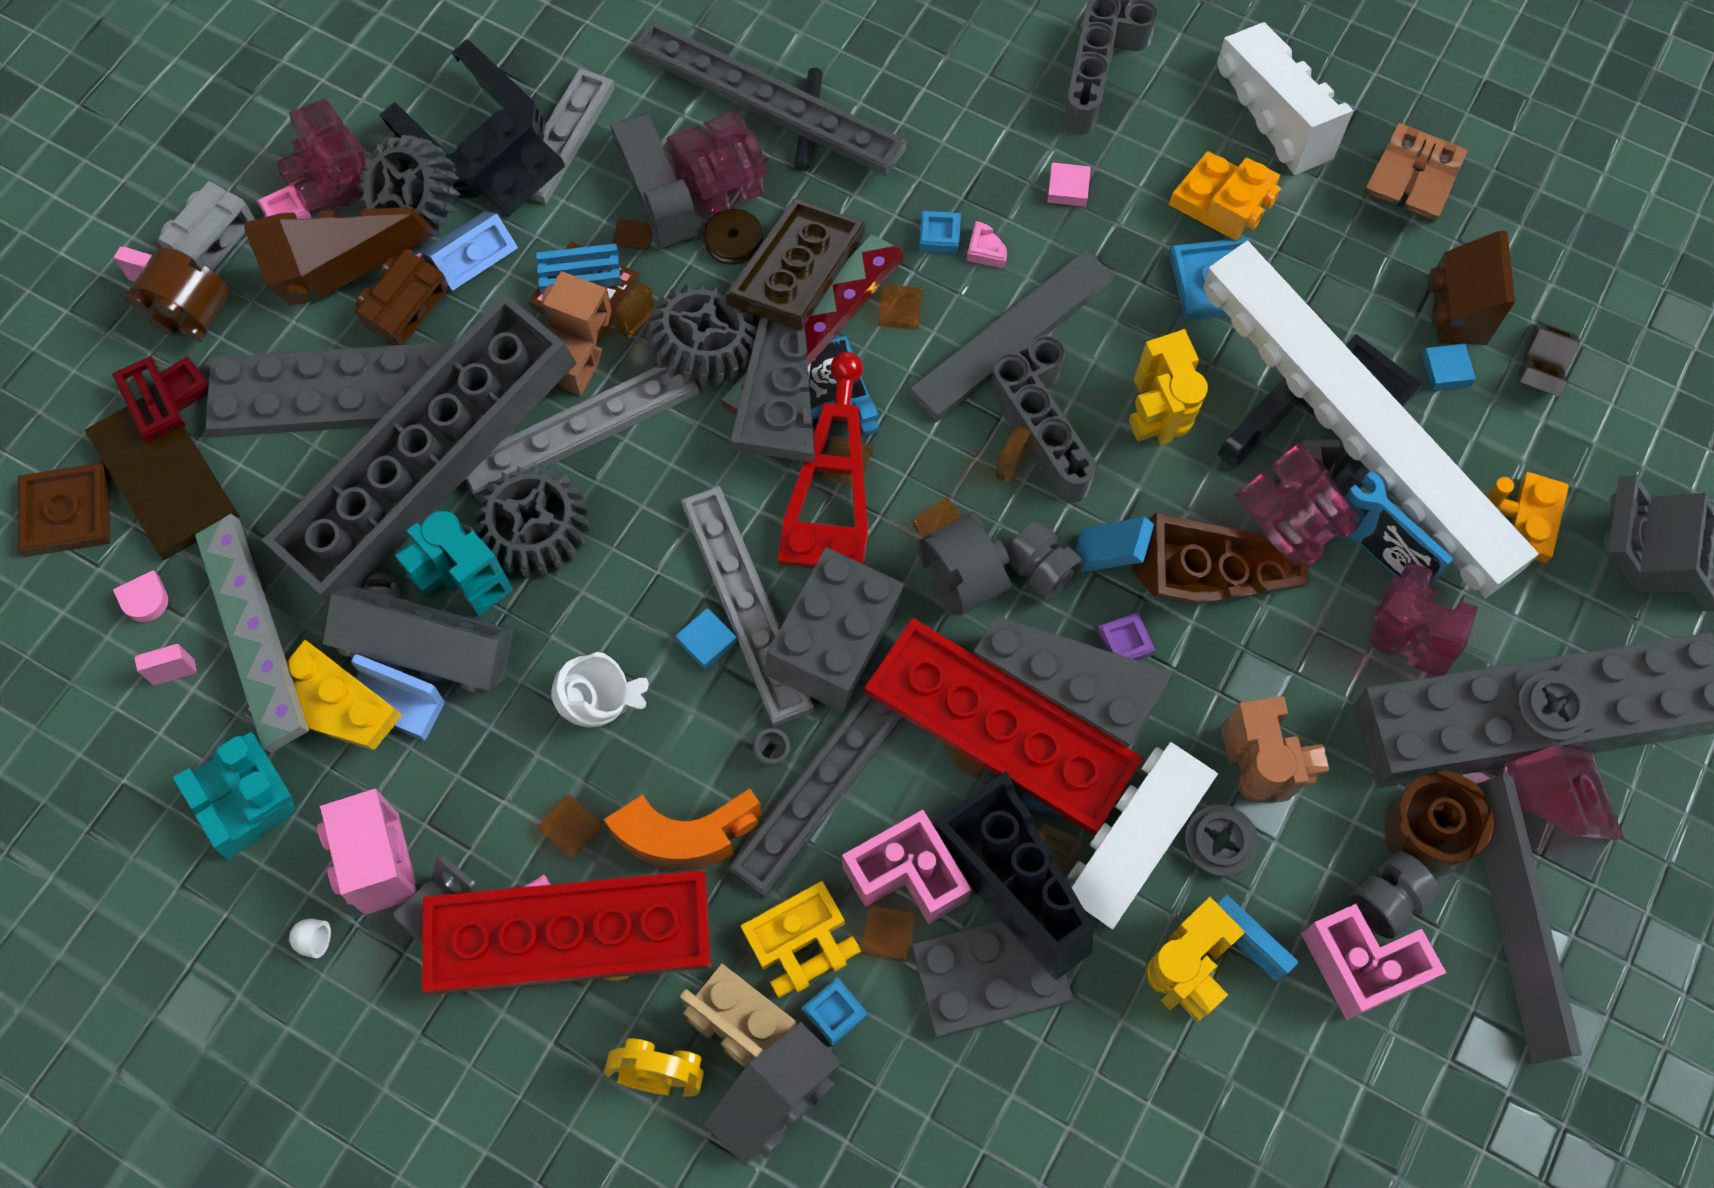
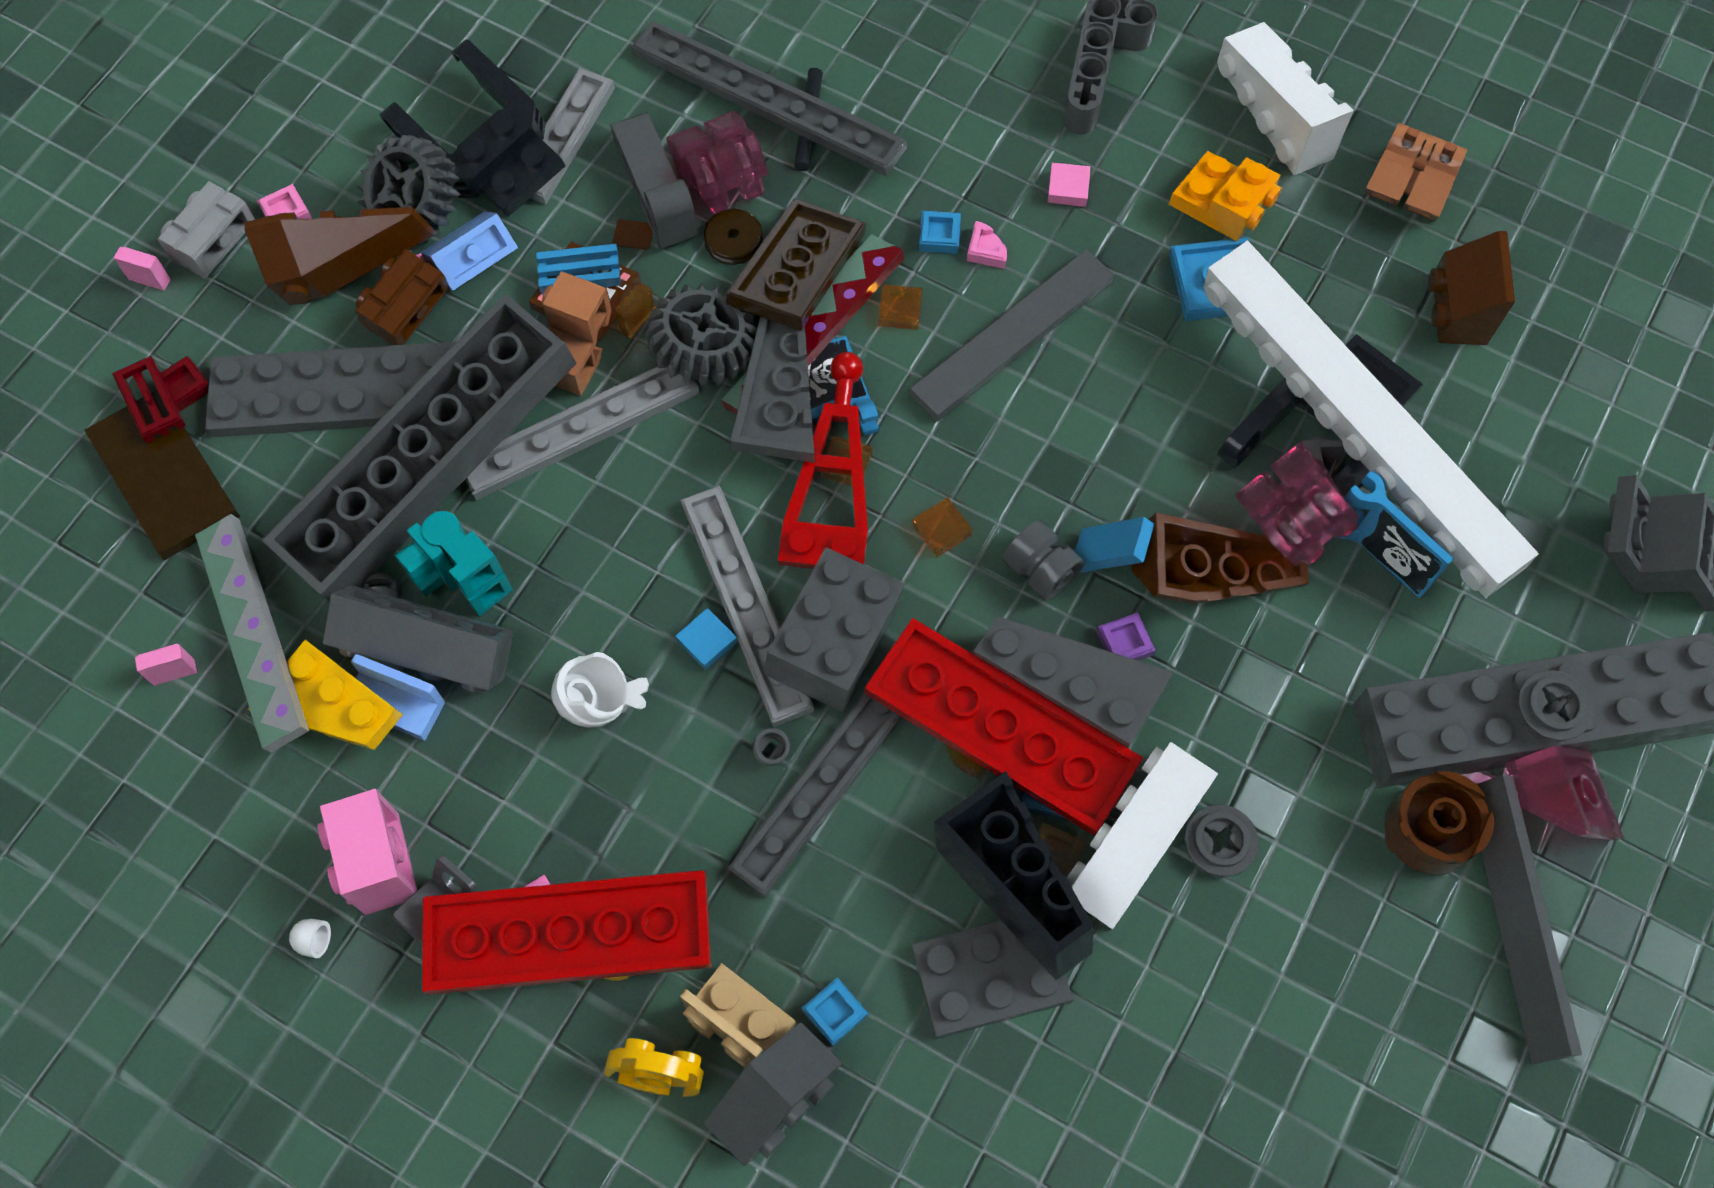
reddish brown tile [18,463,111,557] -> none
bright pink tile [113,570,168,623] -> none
reddish brown brick [125,248,230,343] -> none
teal hips [173,731,296,861] -> none
clear pink hips [277,98,367,213] -> none
dark grey gear [473,464,590,578] -> none
clear orange tile [537,794,603,860] -> none
orange arch [603,788,762,870] -> none
yellow plate [741,881,861,998] -> none
bright pink brick [842,810,972,925] -> none
clear orange tile [861,904,916,963] -> none
dark grey brick [917,511,1011,615] -> none
dark grey beam [990,335,1096,502] -> none
clear orange tile [996,426,1031,484] -> none
yellow hips [1129,329,1208,446] -> none
yellow hips [1146,897,1245,1023] -> none
dark azure tile [1218,895,1298,982] -> none
nougat hips [1220,696,1329,803] -> none
bright pink brick [1301,904,1446,1021] -> none
dark grey wheel [1348,851,1441,939] -> none
clear pink hips [1370,562,1478,676] -> none
dark azure tile [1422,344,1476,390] -> none
light orange plate [1486,471,1569,564] -> none
slope [1518,321,1580,397] -> none

